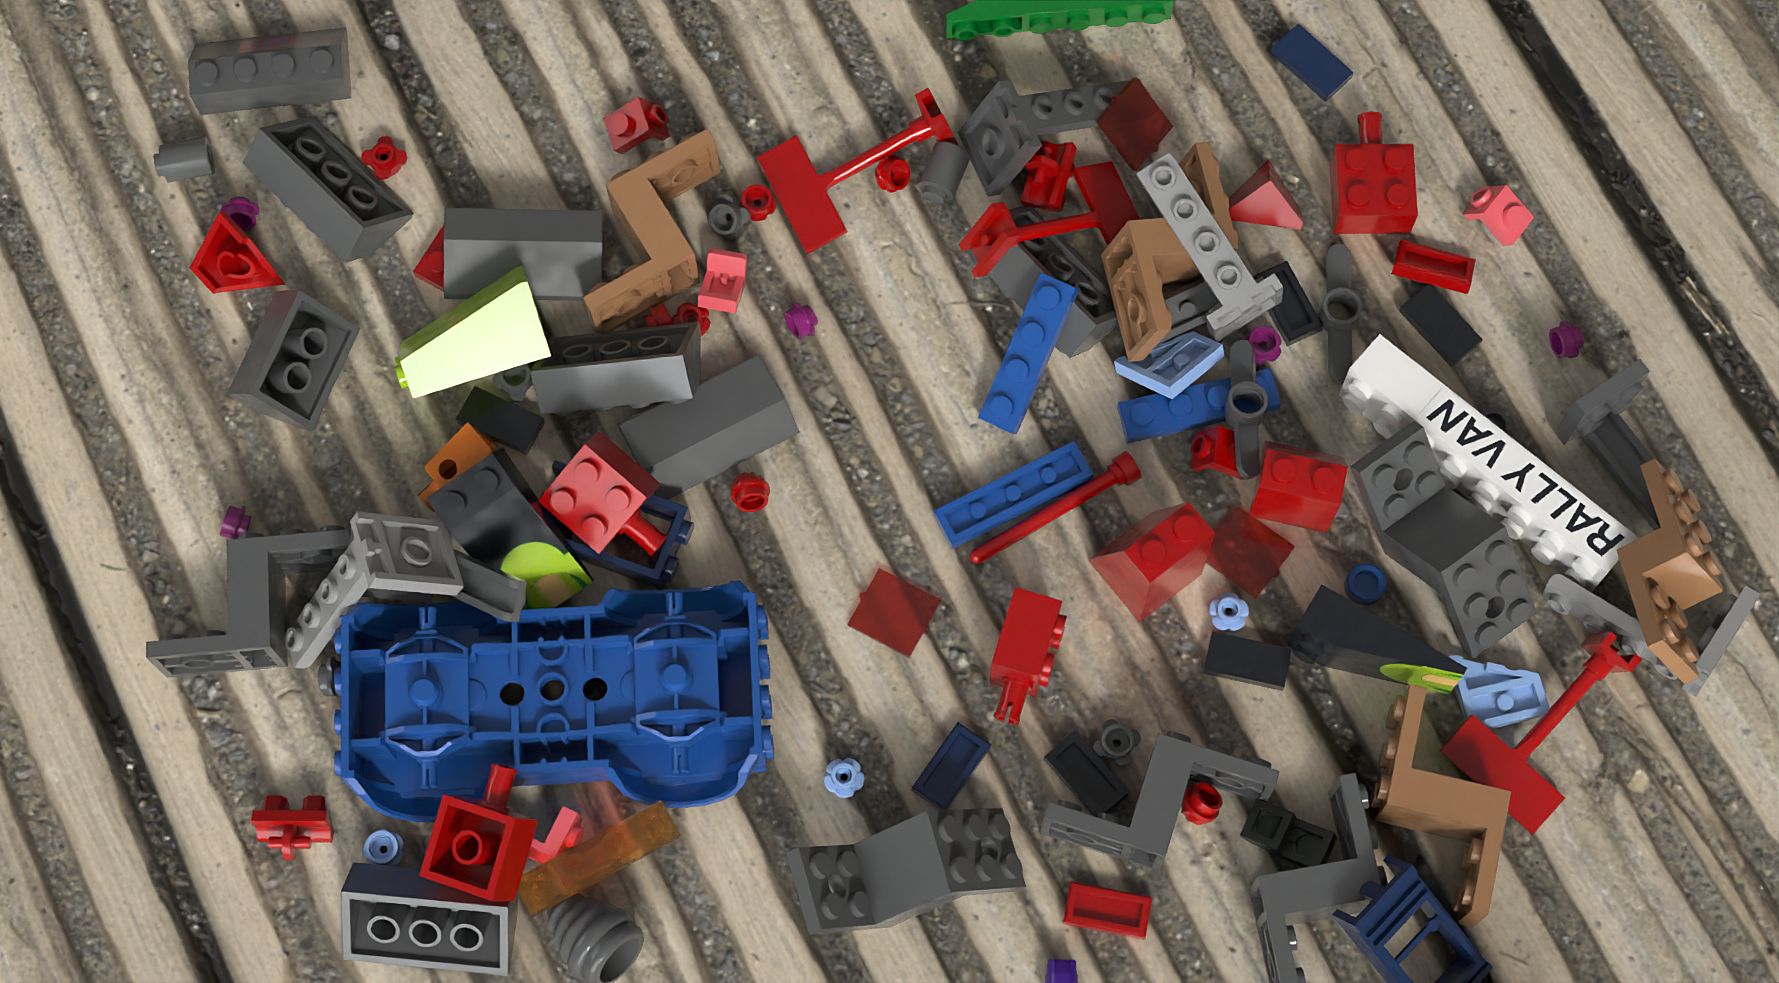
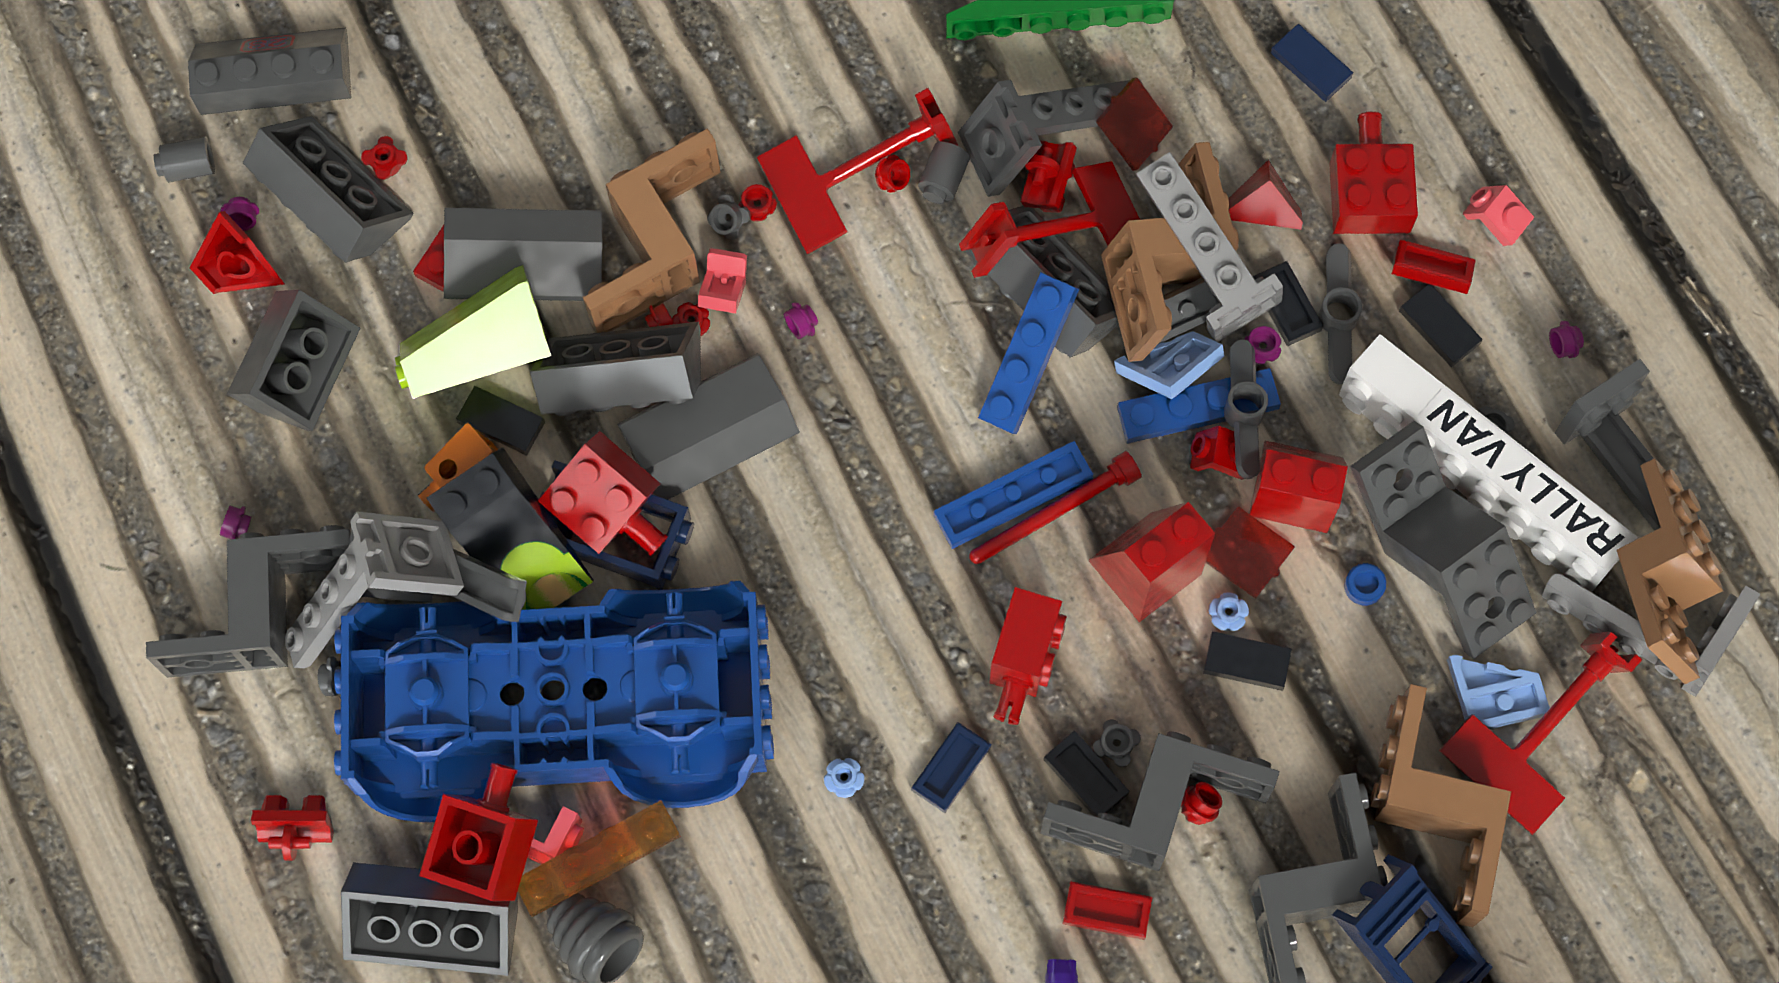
light blue plate [363,829,404,866] -> none
dark grey plate [493,364,533,402] -> none
red bracket [603,97,670,154] -> none
red plate [730,471,770,512] -> none
dark grey bracket [786,808,1026,935] -> none
clear red piece [847,568,941,659] -> none
pearl dark grey slope [1240,799,1337,868] -> none
black slope [1287,584,1467,694] -> none

